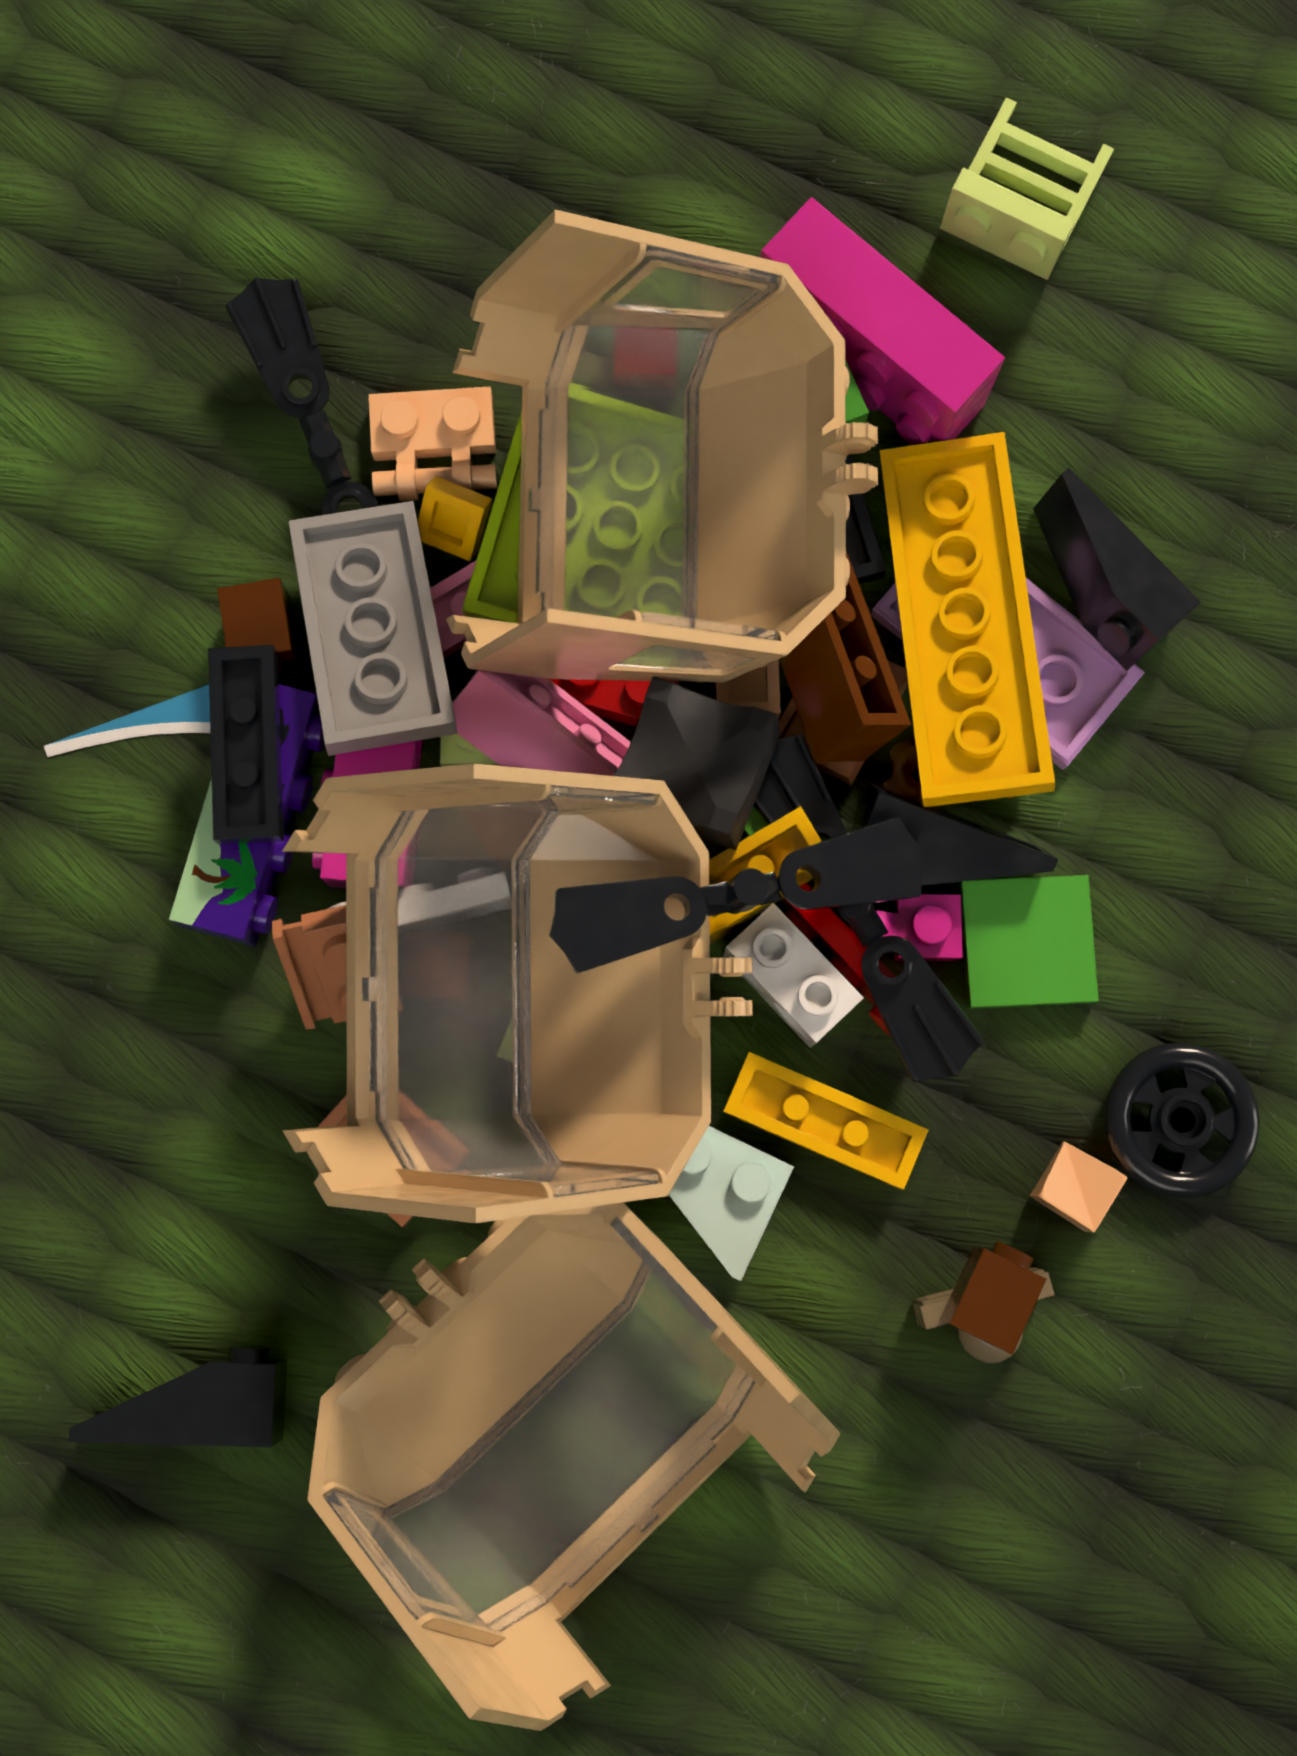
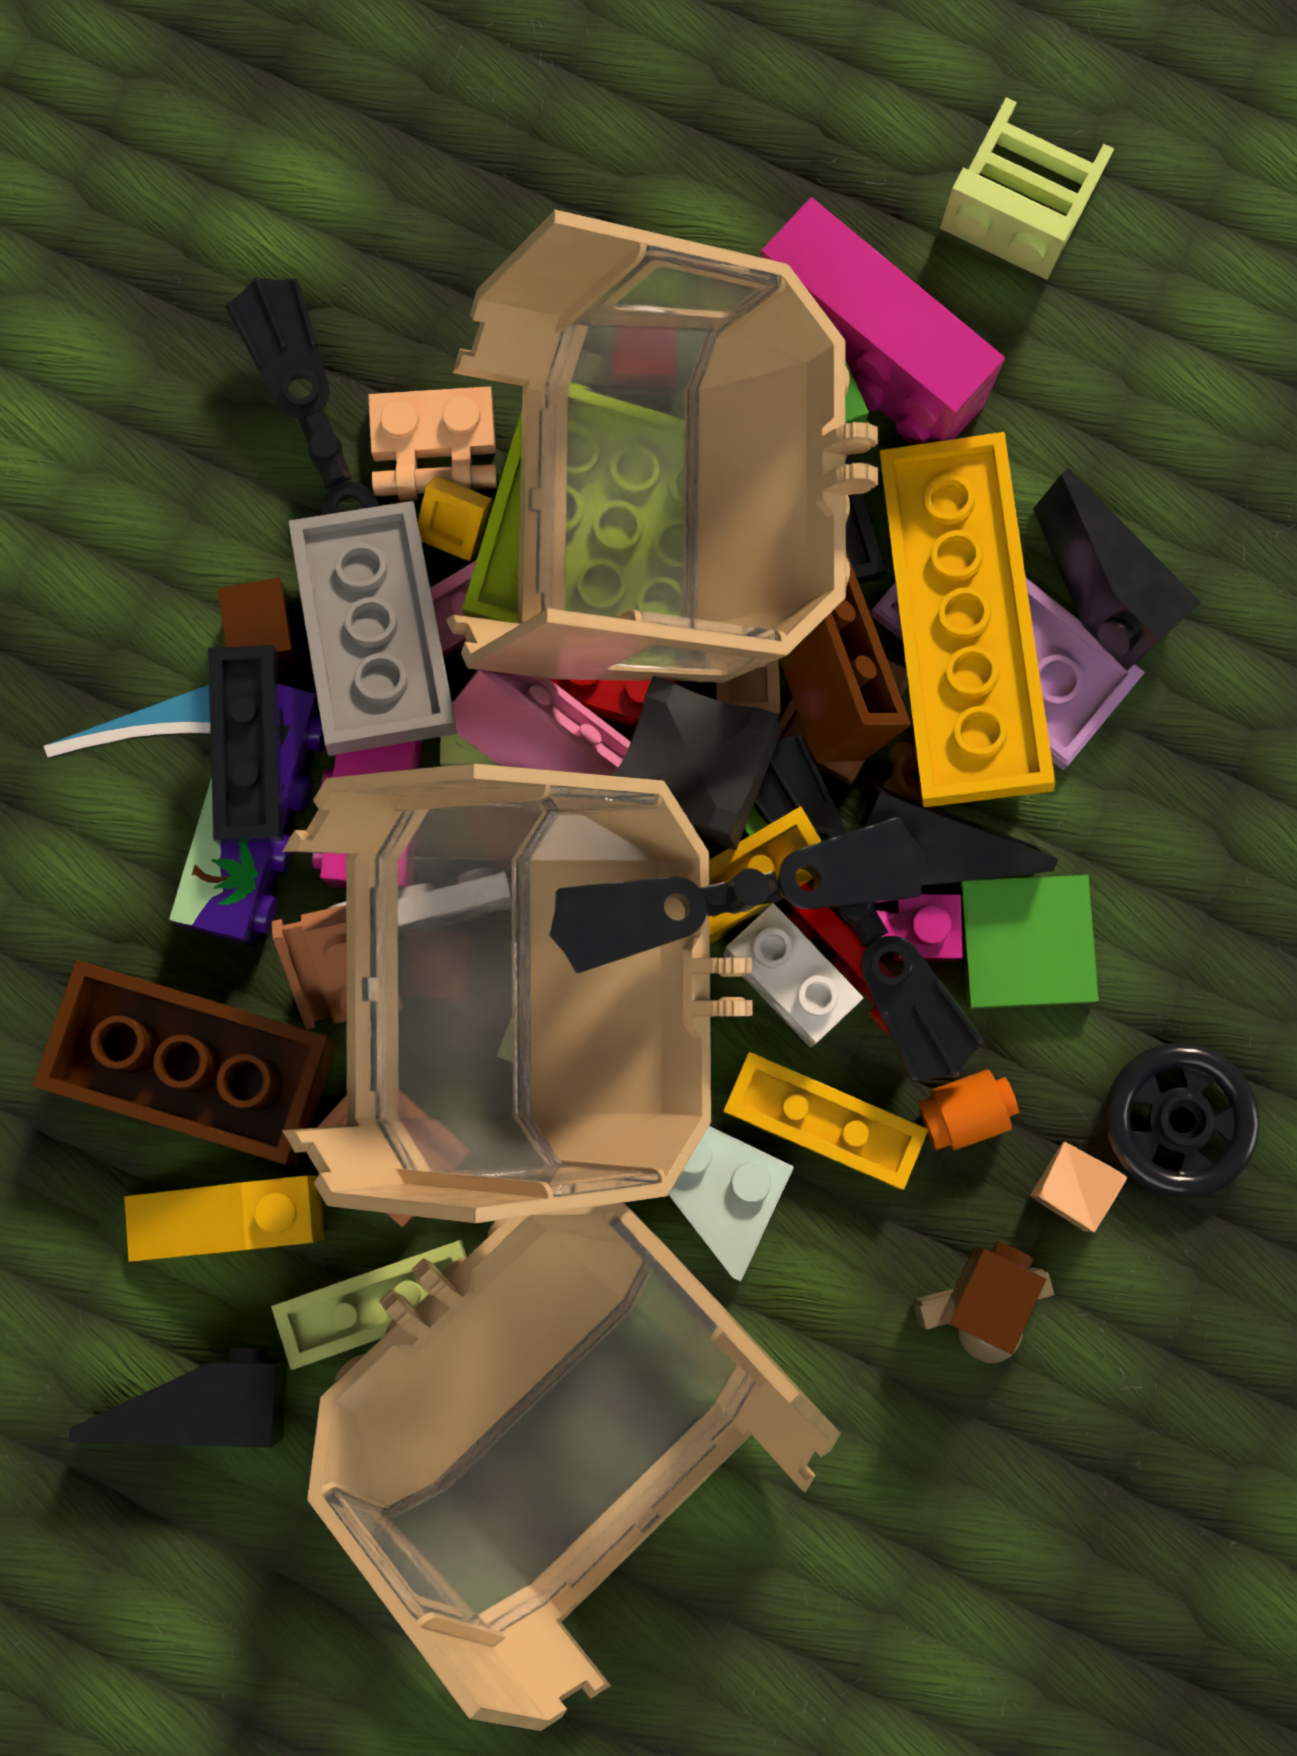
none -> reddish brown brick [32,960,339,1165]
none -> yellow slope [124,1175,325,1262]
none -> yellowish green plate [271,1240,467,1370]
none -> orange brick [917,1069,1019,1151]

